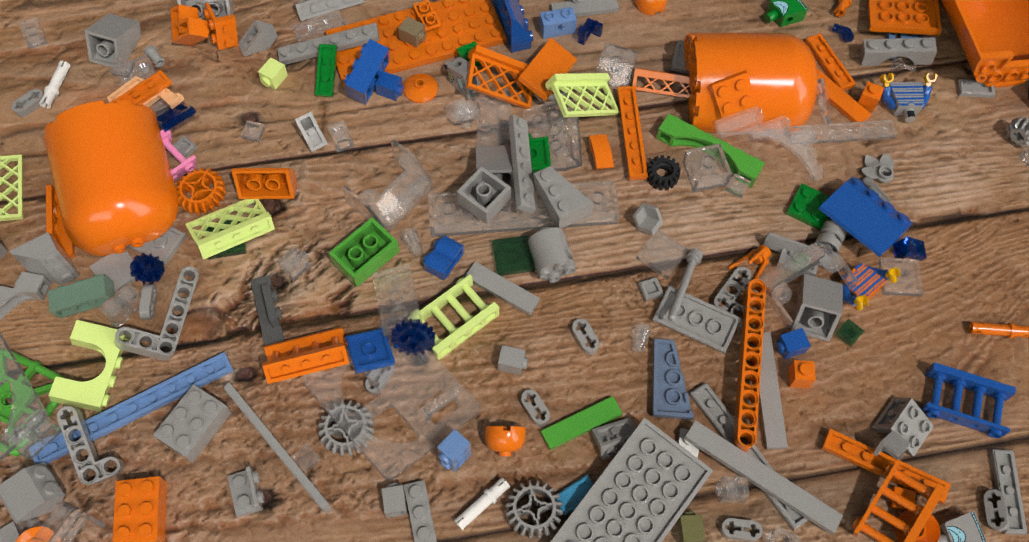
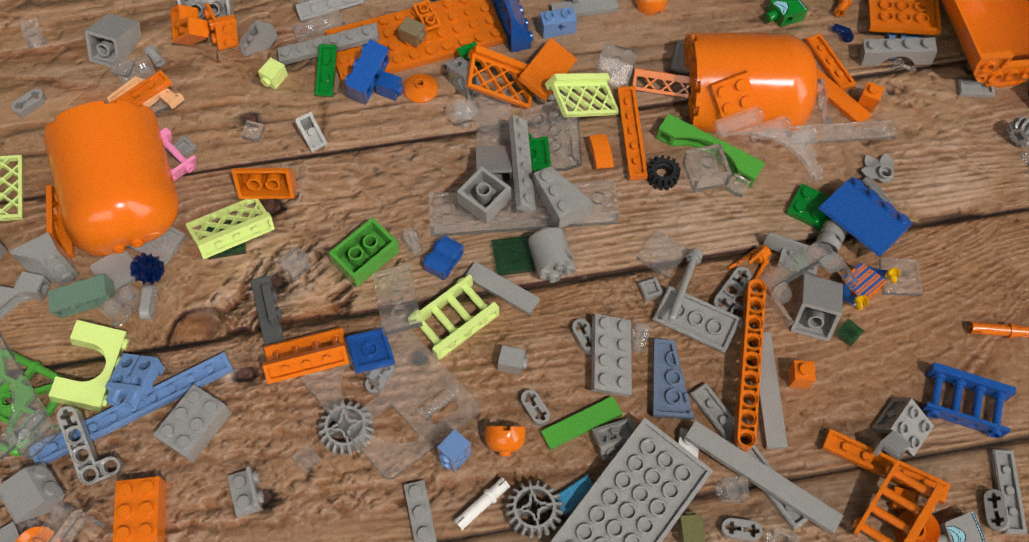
white pin [39,61,71,109] -> none
light grey beam [114,266,199,361] -> none
clear blue tile [156,102,197,132] -> none
orange gear [175,167,226,216] -> none
light grey tile [224,382,332,514] -> none
clear brick [327,120,354,153] -> none
clear windscreen [342,139,433,231] -> none
light grey brick [381,483,408,518] -> none
clear blue gear [391,319,435,356] -> none
clear blue bracket [577,18,603,45] -> none
light grey panel [633,203,663,235] -> none
blue brick [776,328,811,359] -> none
torso [880,72,937,122] -> none
clear blue bracket [893,236,927,261] -> none
none -> medium blue hips [105,353,165,409]
none -> light grey plate [591,314,632,397]

